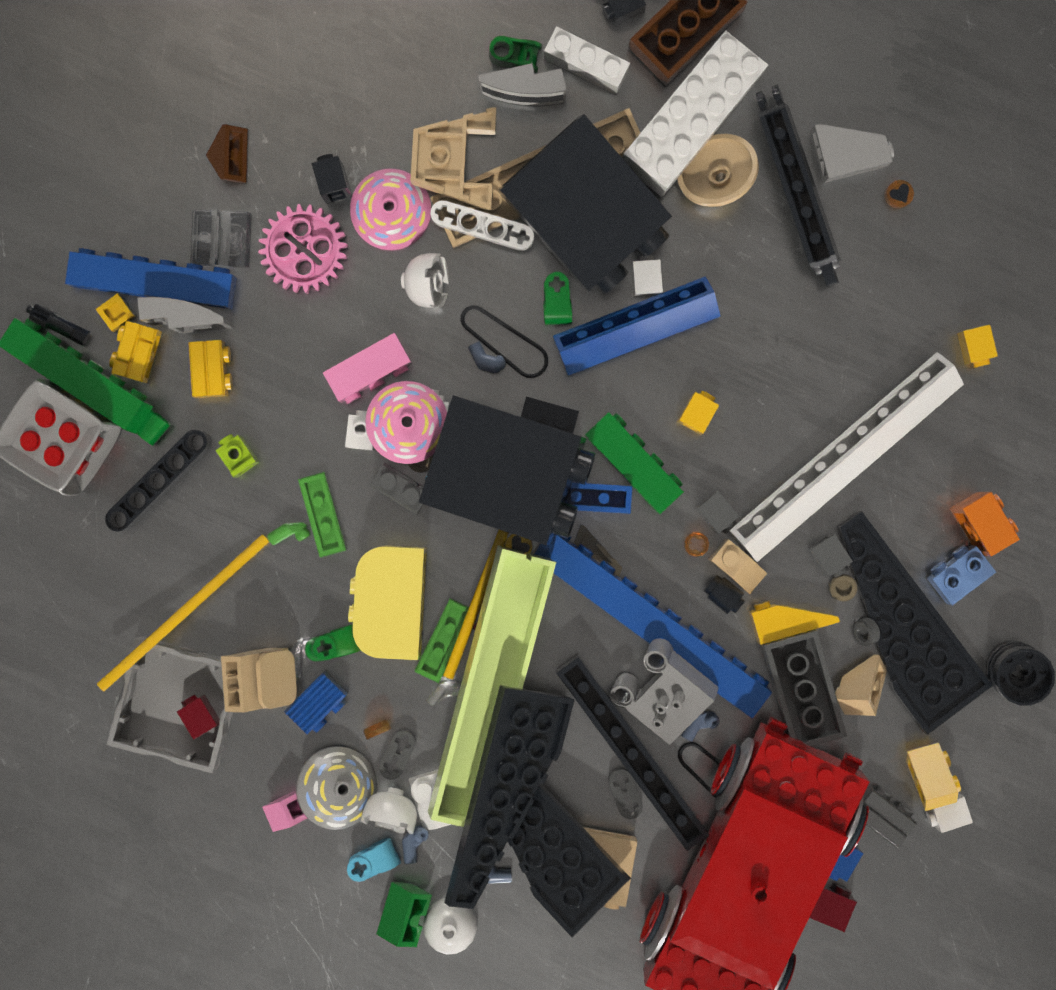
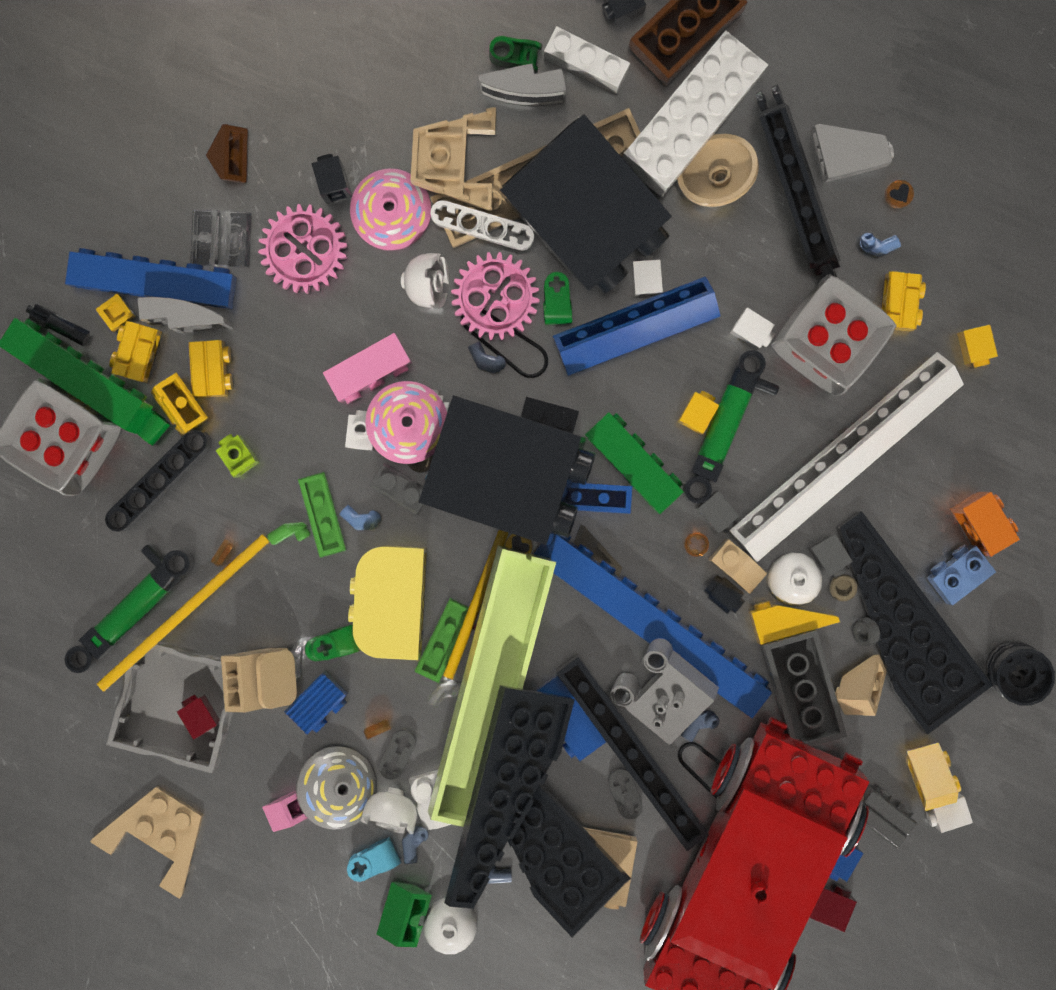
none -> piece [64,545,195,673]
none -> tan wing [90,786,204,899]
none -> yellow brick [151,372,208,437]
none -> clear orange tile [211,539,233,567]
none -> medium blue arm [339,505,381,530]
none -> bright pink gear [451,252,540,341]
none -> blue brick [533,674,606,761]
none -> piece [682,350,779,504]
none -> white brick [730,307,775,350]
none -> white cylinder [767,552,823,607]
none -> light grey piece [771,274,897,396]
none -> medium blue arm [860,233,901,257]
none -> yellow brick [881,271,926,332]

